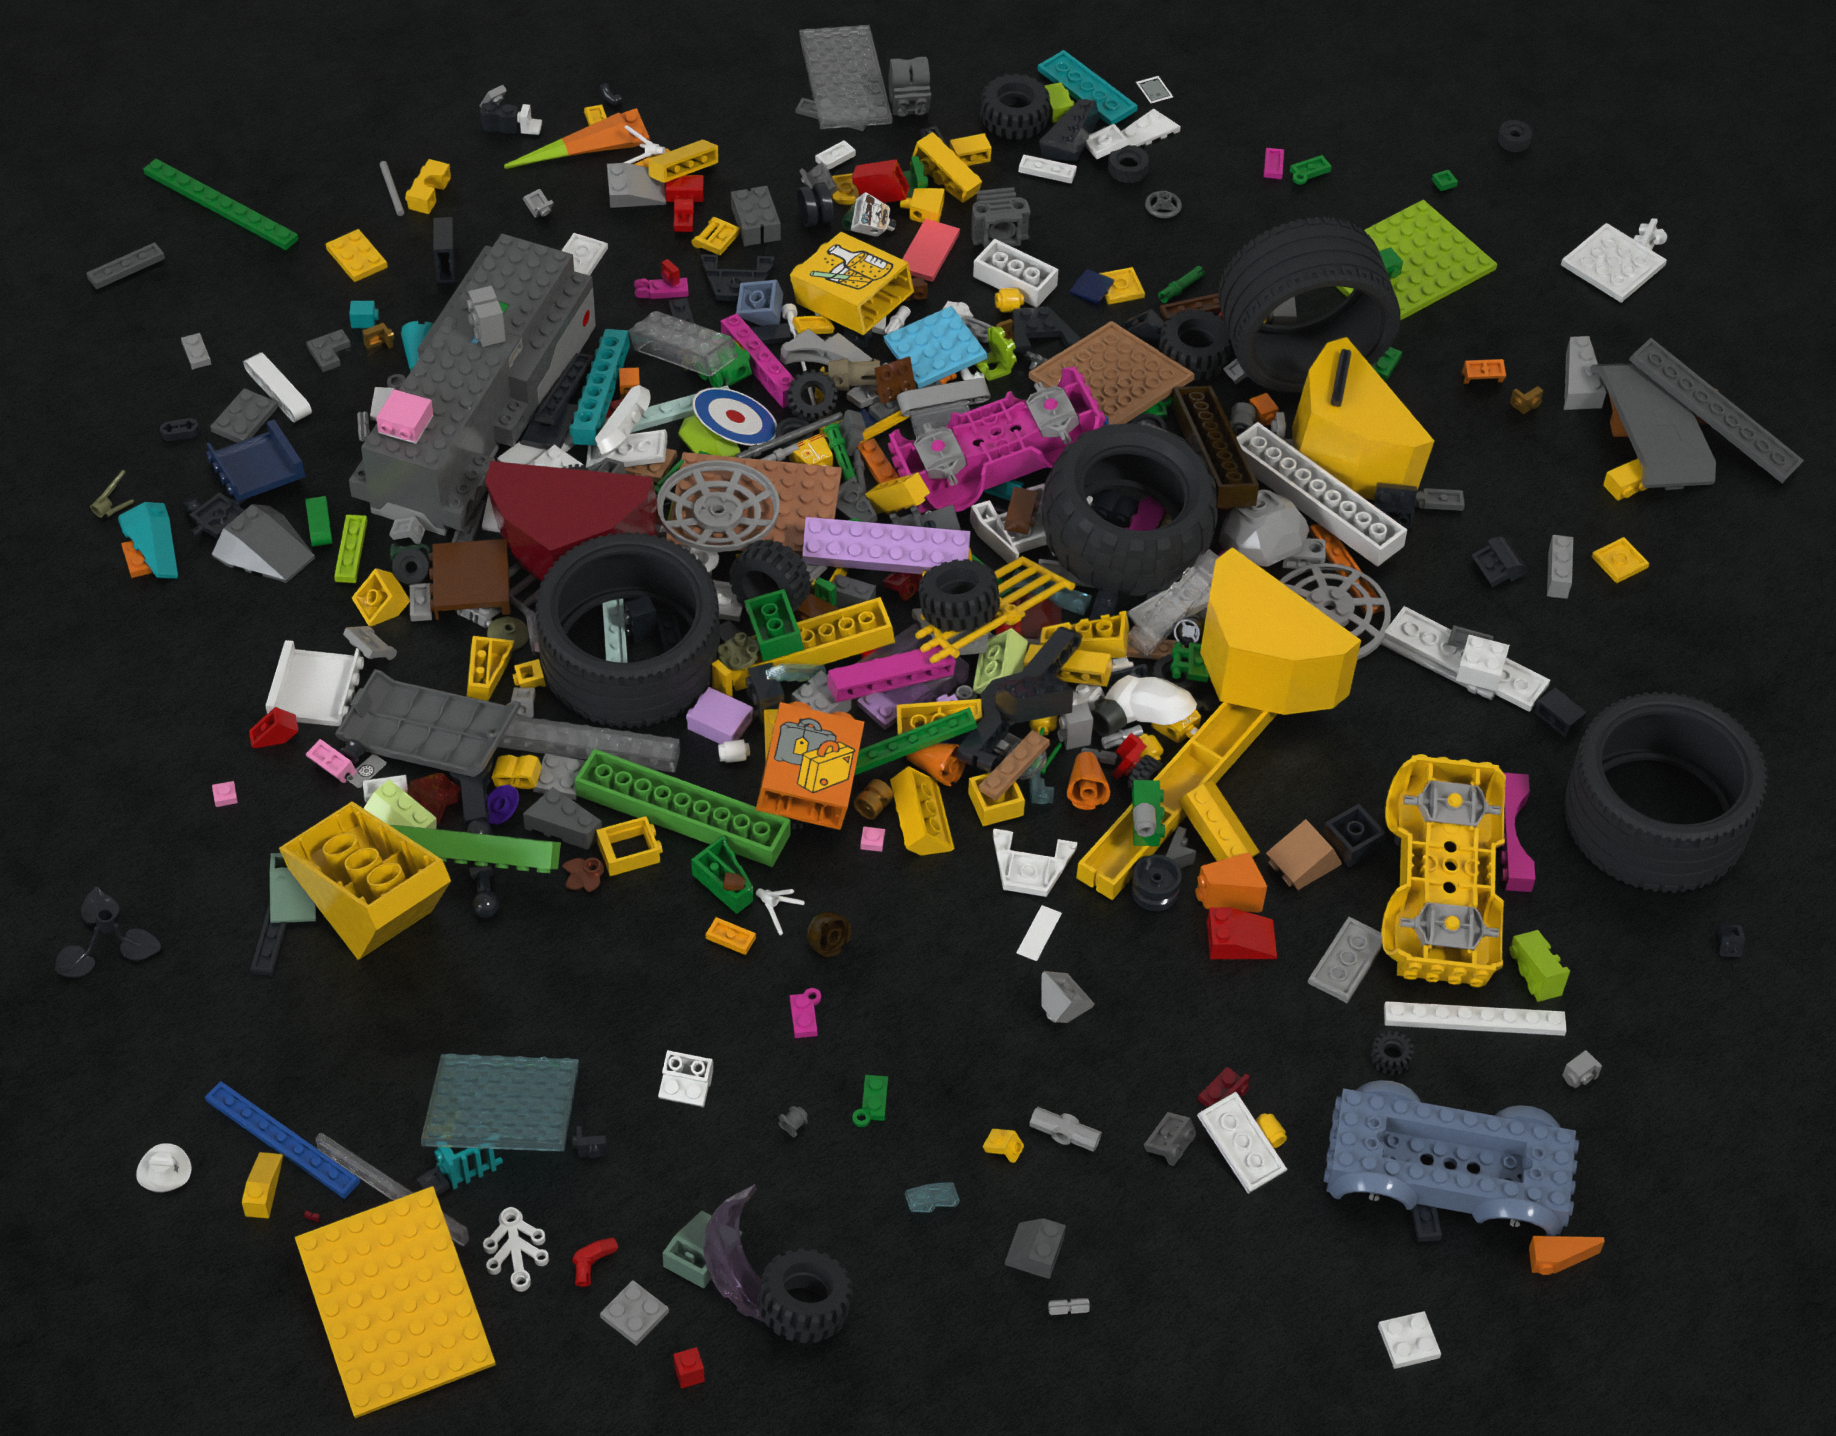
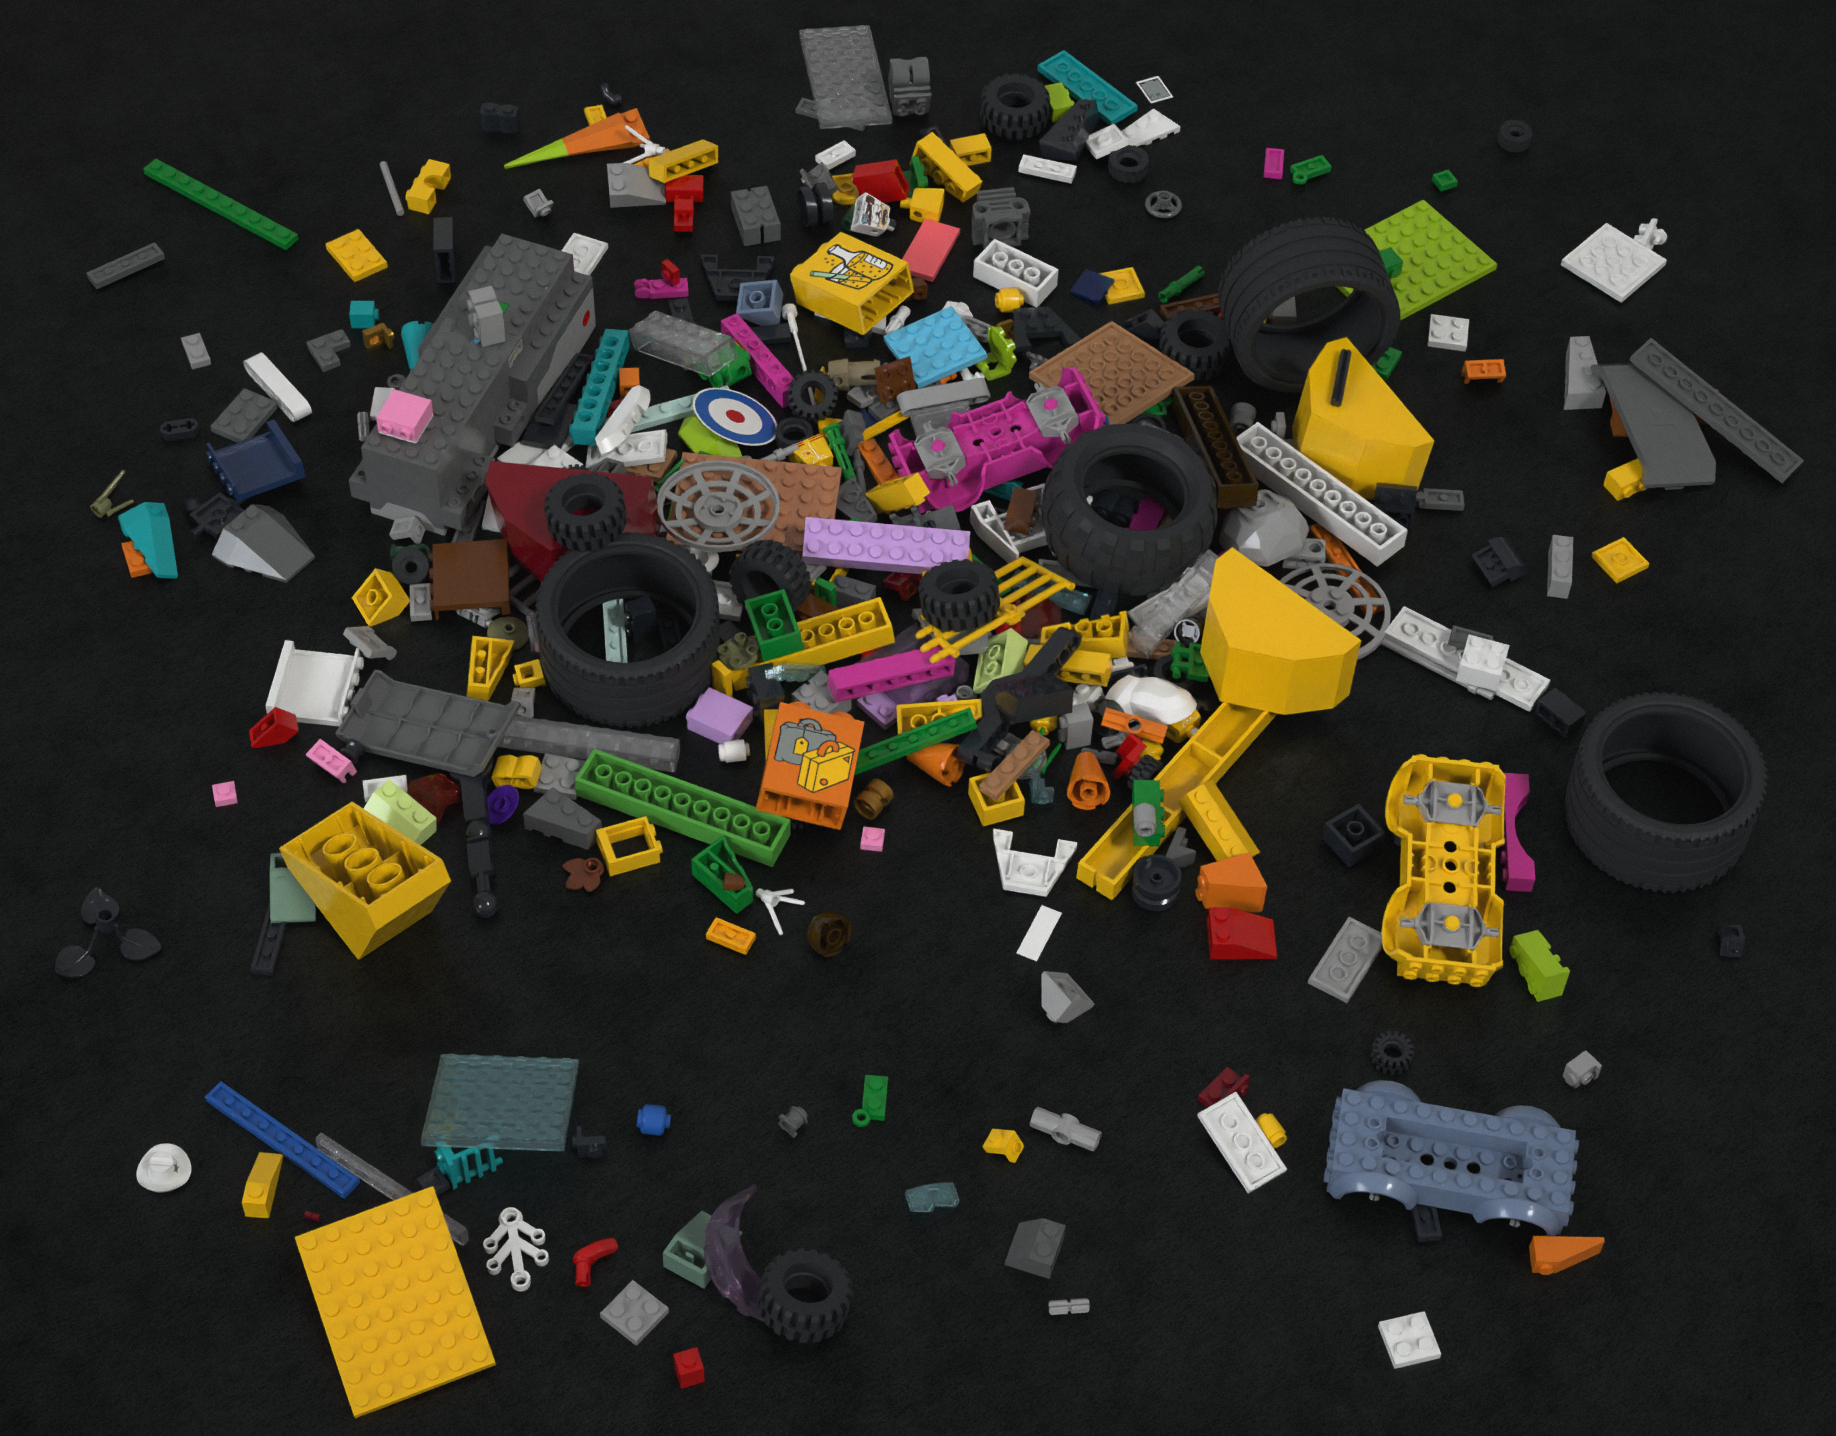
green beam [305,496,333,547] -> none
lime plate [334,515,367,583] -> none
light grey sticker [346,754,386,788] -> none
bright green brick [390,825,561,873] -> none
light grey plate [479,85,506,107] -> none
white bracket [517,104,542,135] -> none
white brick [658,1050,713,1107] -> none
yellow plate [692,217,740,255] -> none
dark grey bar [735,412,843,458] -> none
light grey arch [780,329,872,365] -> none
dark pink hinge [790,988,821,1038] -> none
yellow tile [792,316,835,334] -> none
yellow slope [890,766,954,855] -> none
flat silver bracket [1144,1112,1196,1166] -> none
light grey bracket [1223,358,1247,384] -> none
orange brick [1249,393,1279,426] -> none
medium nougat slope [1266,819,1342,890] -> none
white plate [1384,1002,1566,1036] -> none
pearl gold bracket [1510,386,1543,414] -> none
none -> black tyre [544,472,627,552]
none -> blue head [636,1104,671,1136]
none -> orange piece [1101,707,1168,744]
none -> white plate [1428,314,1469,352]

